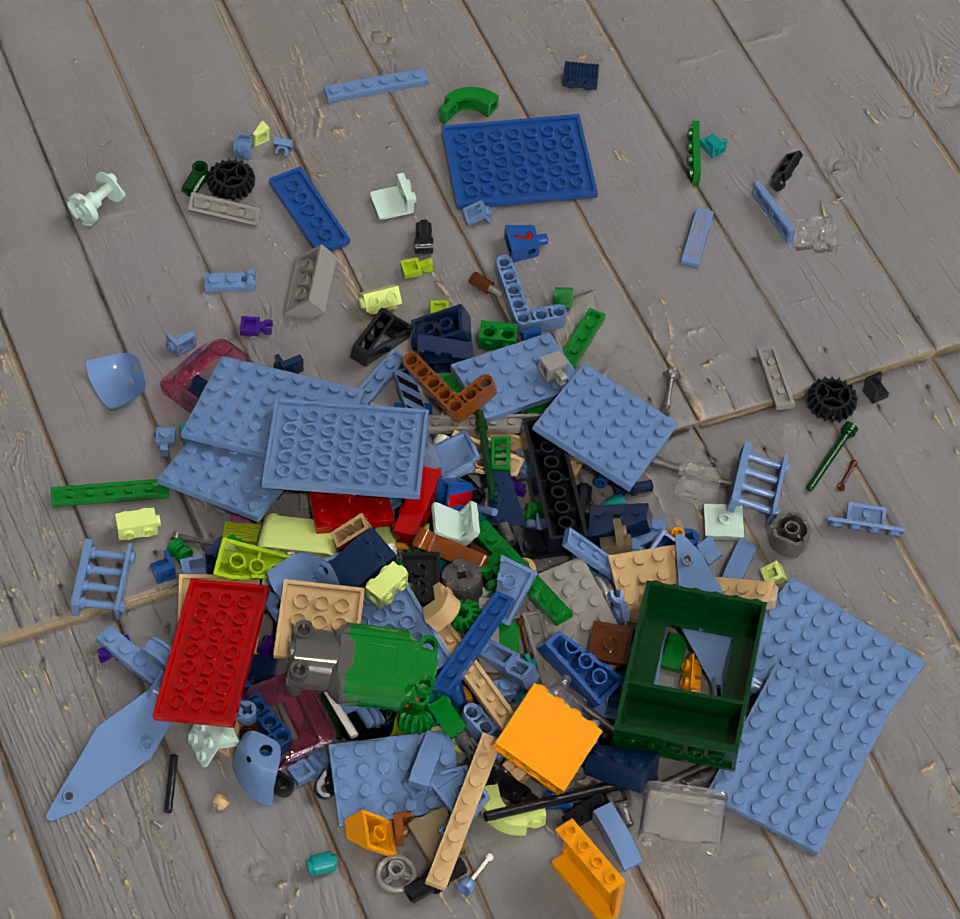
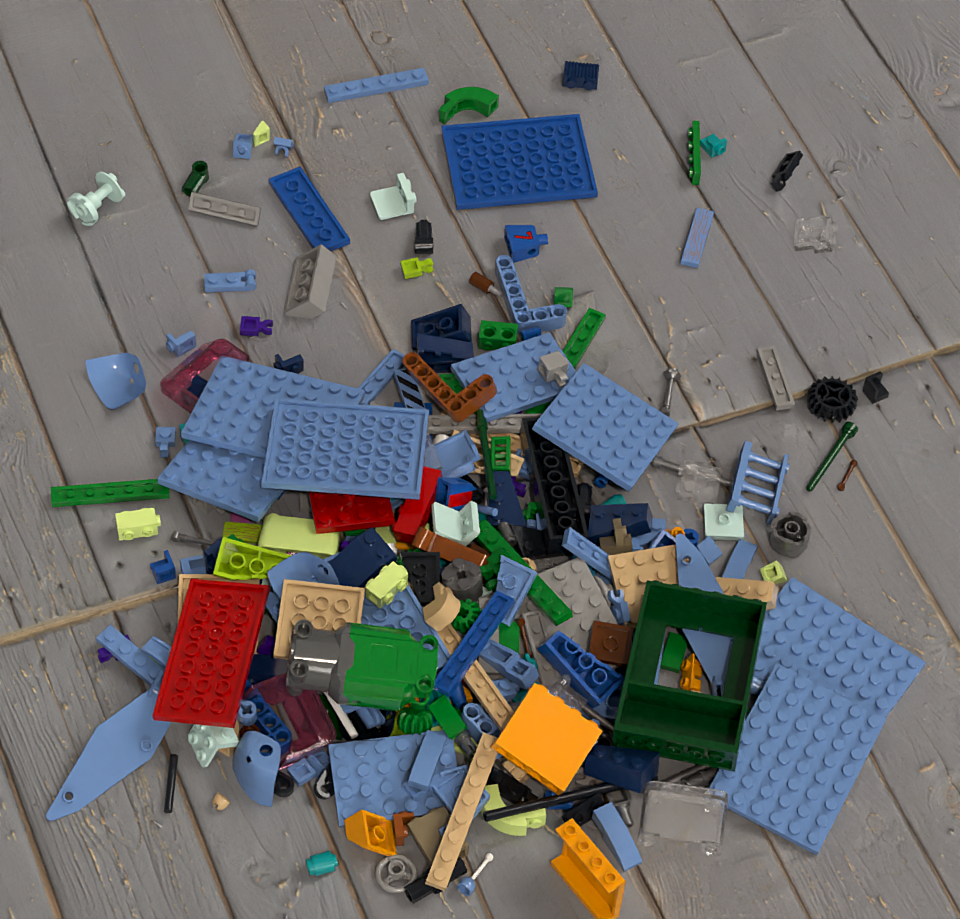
medium blue fence [70,538,136,620] -> none
green wheel [166,538,194,564] -> none
black gear [207,158,255,201] -> none
tan torso [331,513,372,550] -> none
black wedge [350,307,413,367] -> none
yellowish green brick [358,285,402,314] -> none
lime plate [430,300,449,314] -> none
medium blue bracket [463,200,493,226] -> none
dark blue pin [613,479,654,496] -> none
medium blue tile [752,180,796,243] -> none
medium blue bracket [826,502,905,537] -> none

